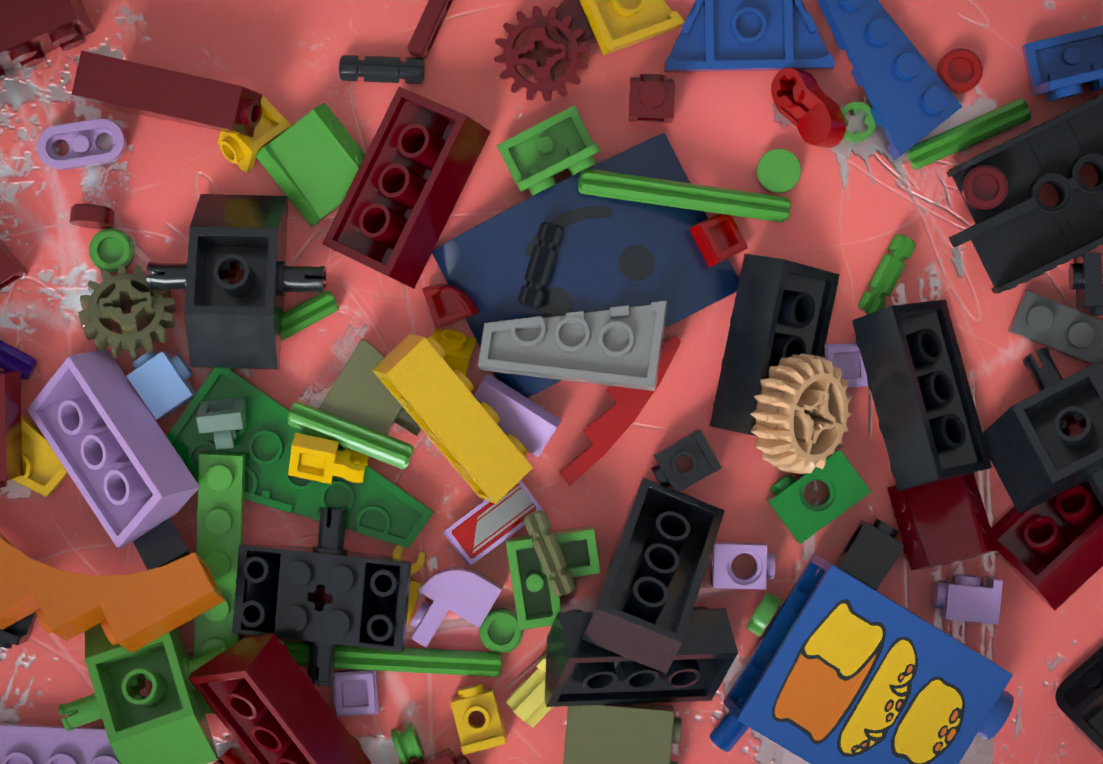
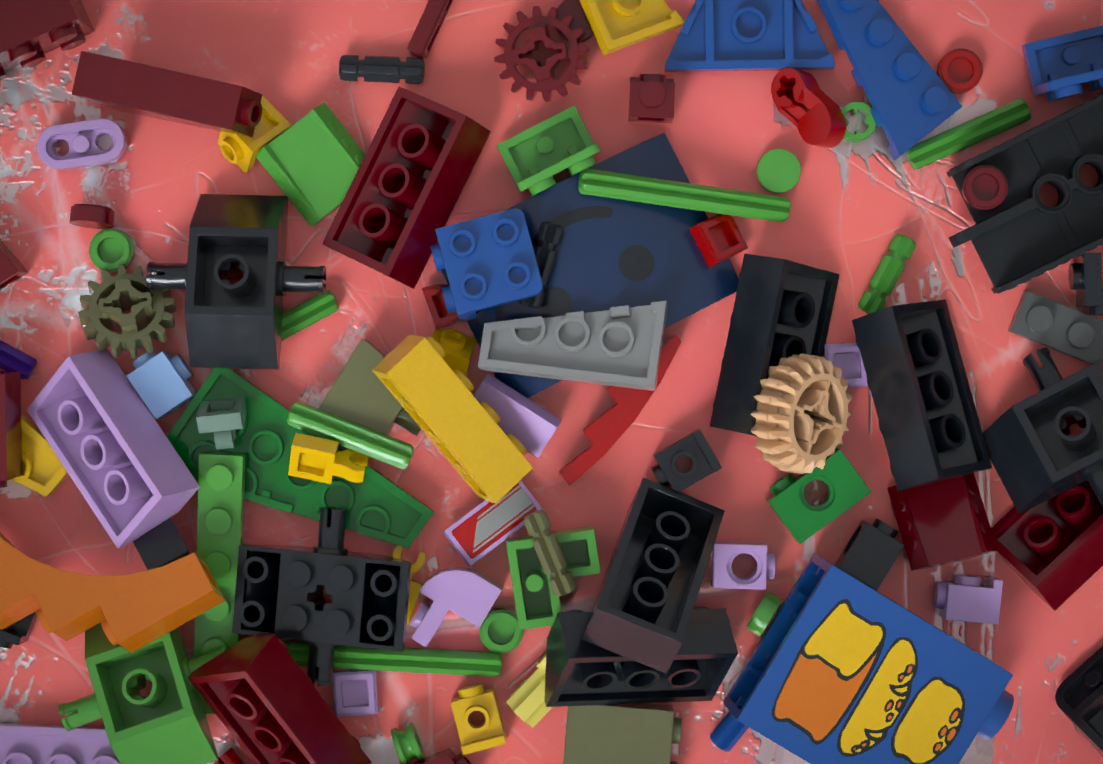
none -> blue bracket [430,208,543,323]

